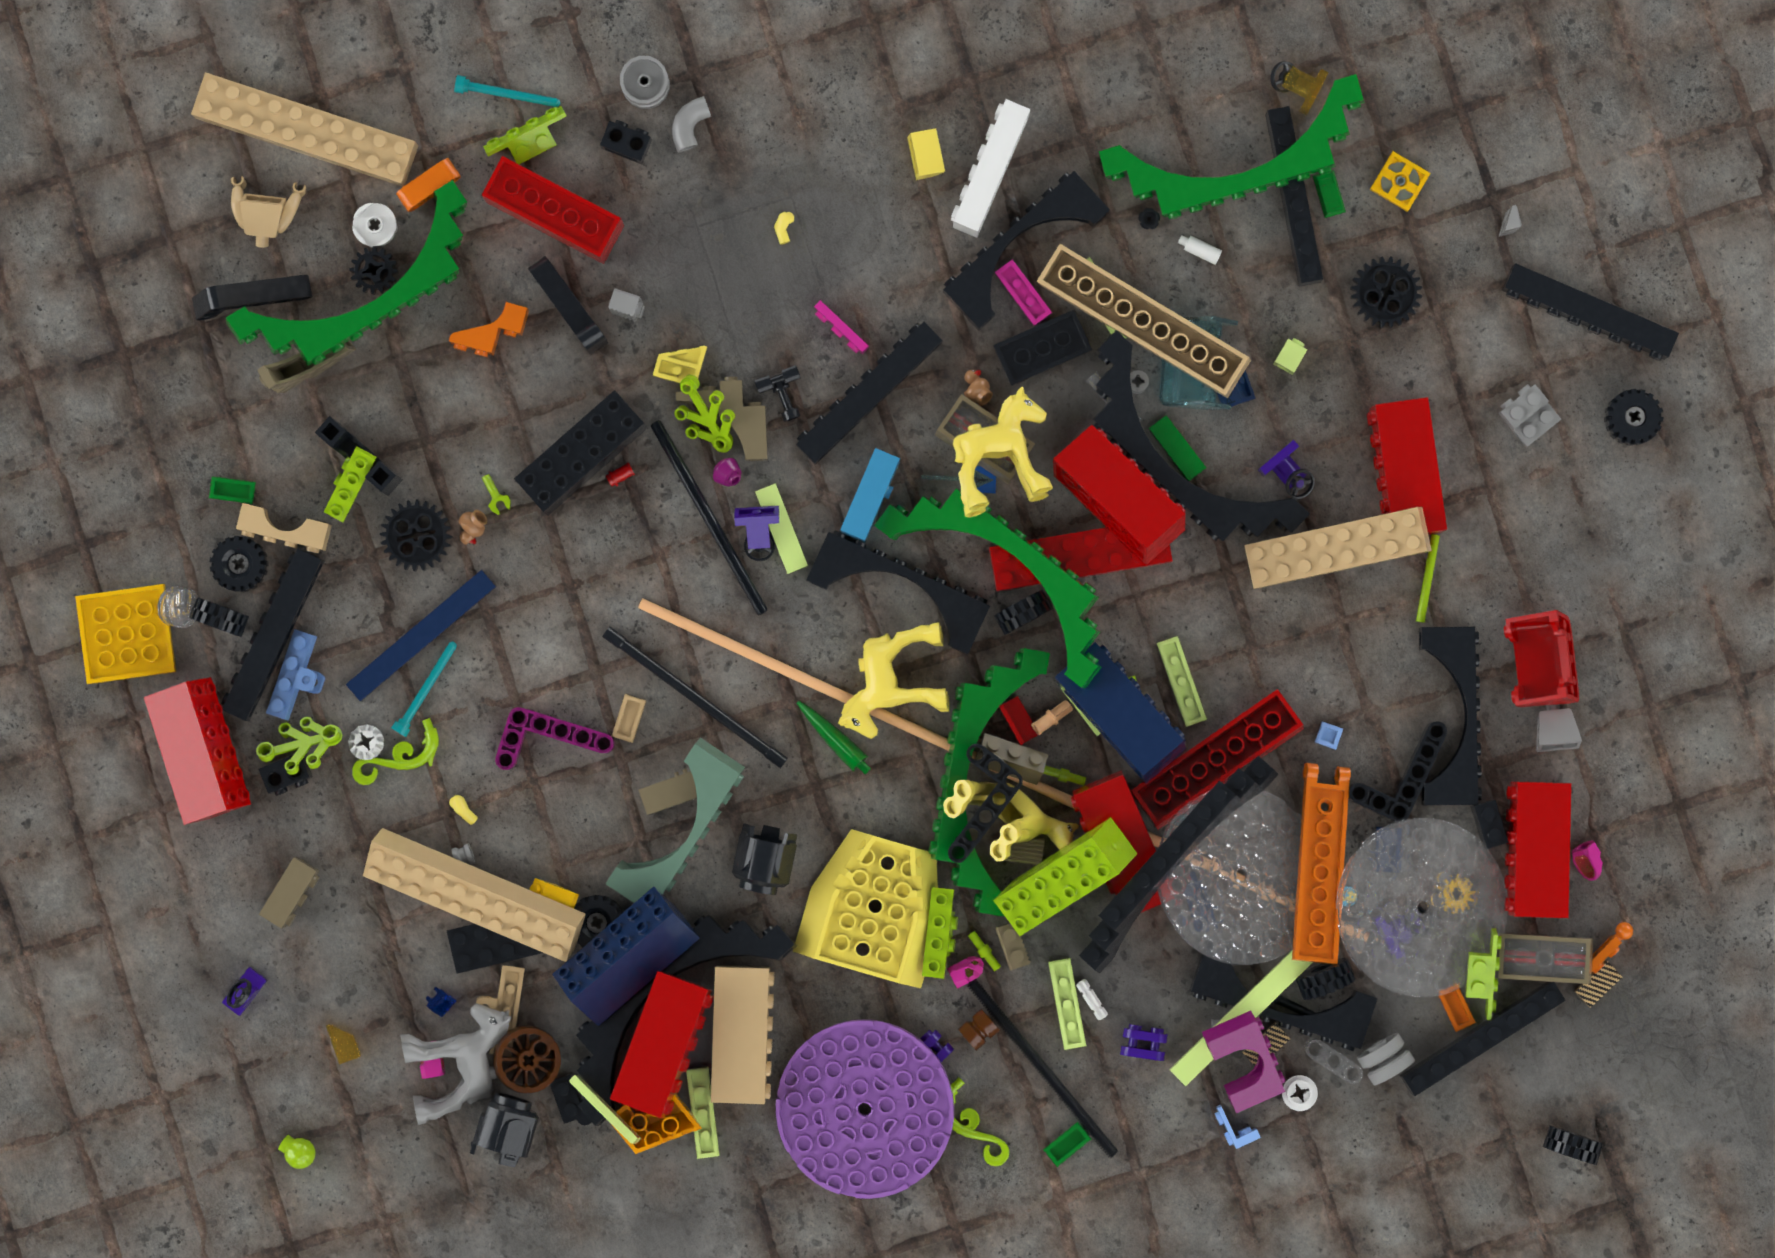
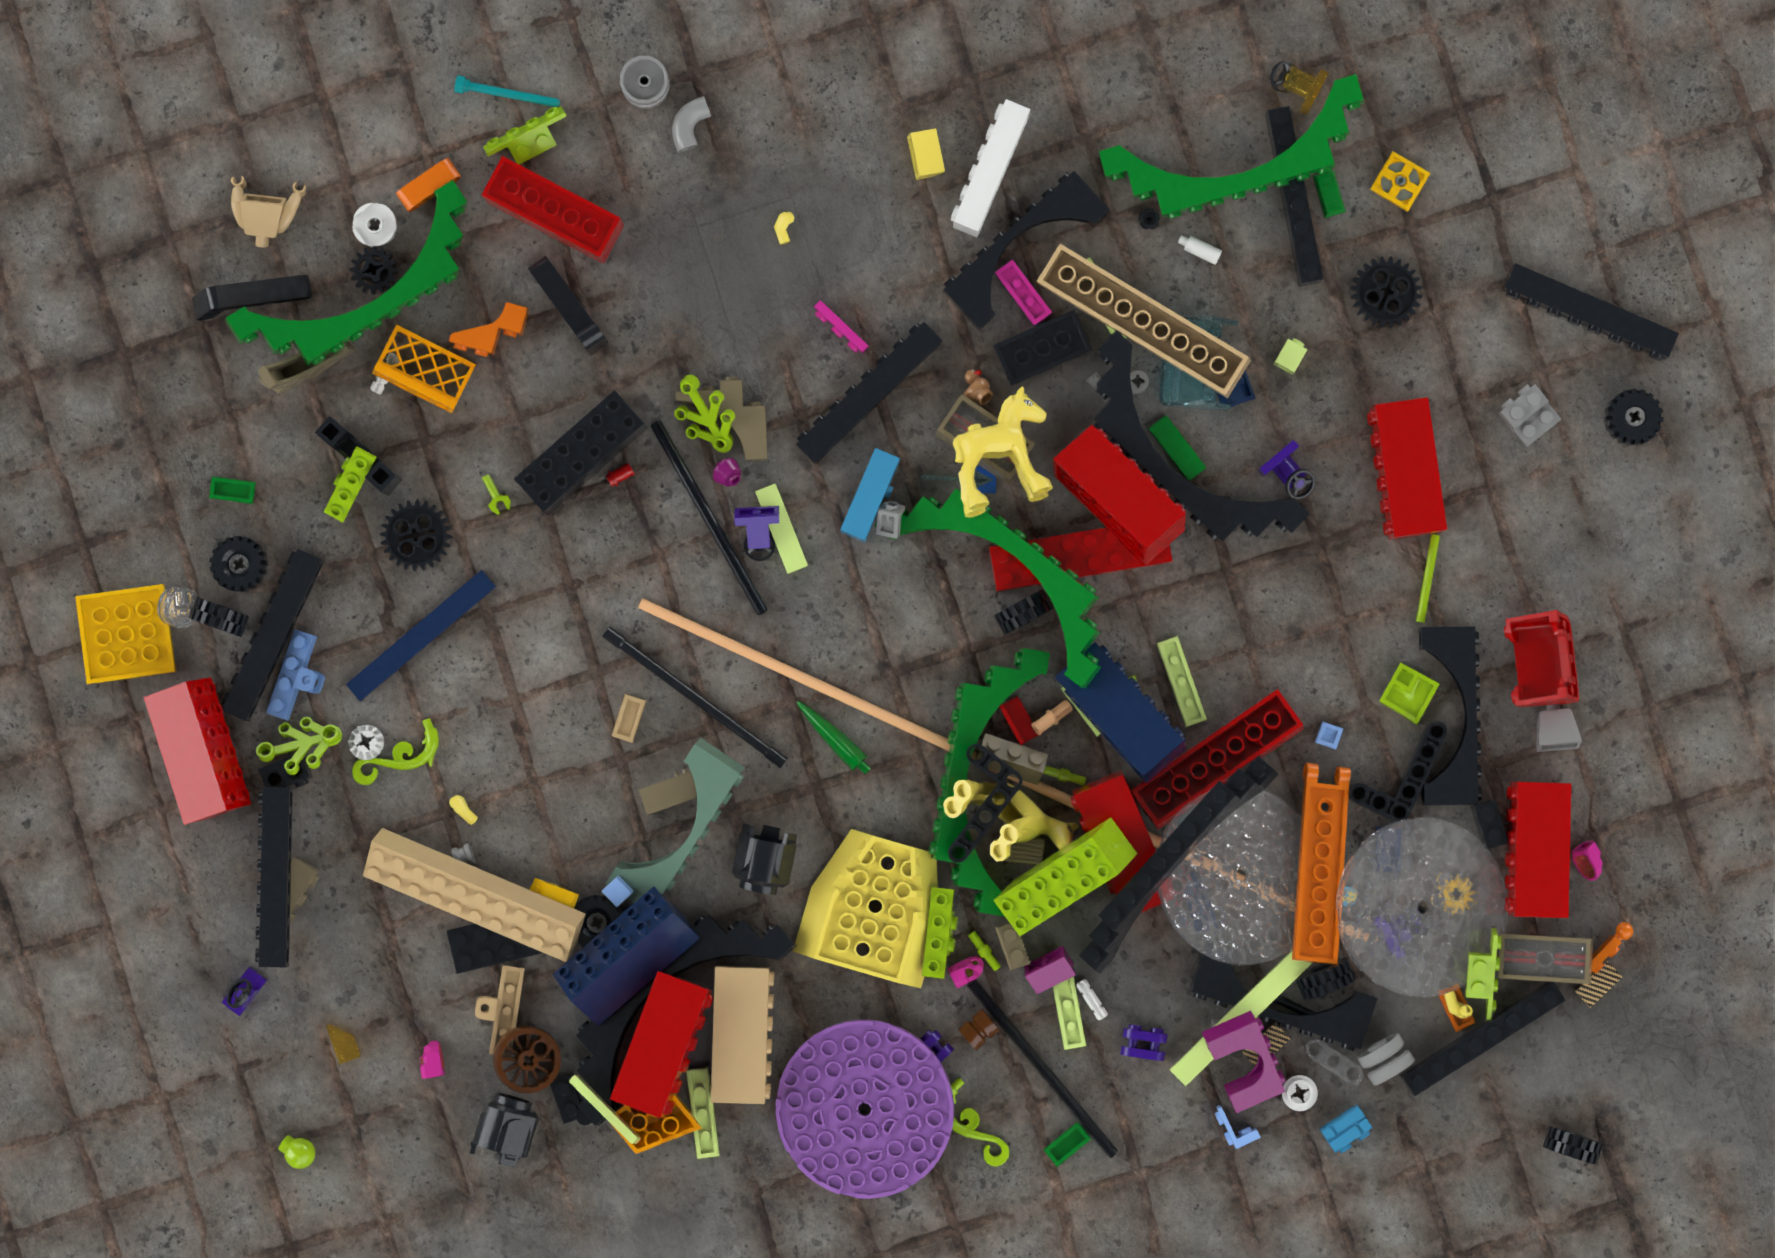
tan brick [191,72,418,187] -> none
tan arch [236,503,332,554] -> none
teal piece [391,641,457,737] -> none
light grey animal [400,1003,511,1125] -> none
clear blue tile [426,987,457,1017] -> none
medium nougat animal [458,510,487,545] -> none
magenta beam [495,707,615,770] -> none
black brick [600,120,652,165] -> none
light grey brick [608,288,645,322] -> none
light yellow wing [653,346,707,387] -> none
black bar [755,365,801,422] -> none
black arch [806,530,990,655] -> none
light yellow animal [838,622,950,739] -> none
tan brick [1245,507,1432,589] -> none
light grey slope [1499,205,1522,237] -> none
none -> black brick [255,787,293,968]
none -> white axle [370,353,399,395]
none -> light orange fence [372,324,476,414]
none -> light blue tile [601,875,634,907]
none -> light grey bracket [876,501,905,539]
none -> magenta hinge [1024,946,1076,994]
none -> dark azure brick [1319,1104,1372,1153]
none -> lime plate [1379,662,1440,725]
none -> light yellow arm [1443,990,1473,1019]

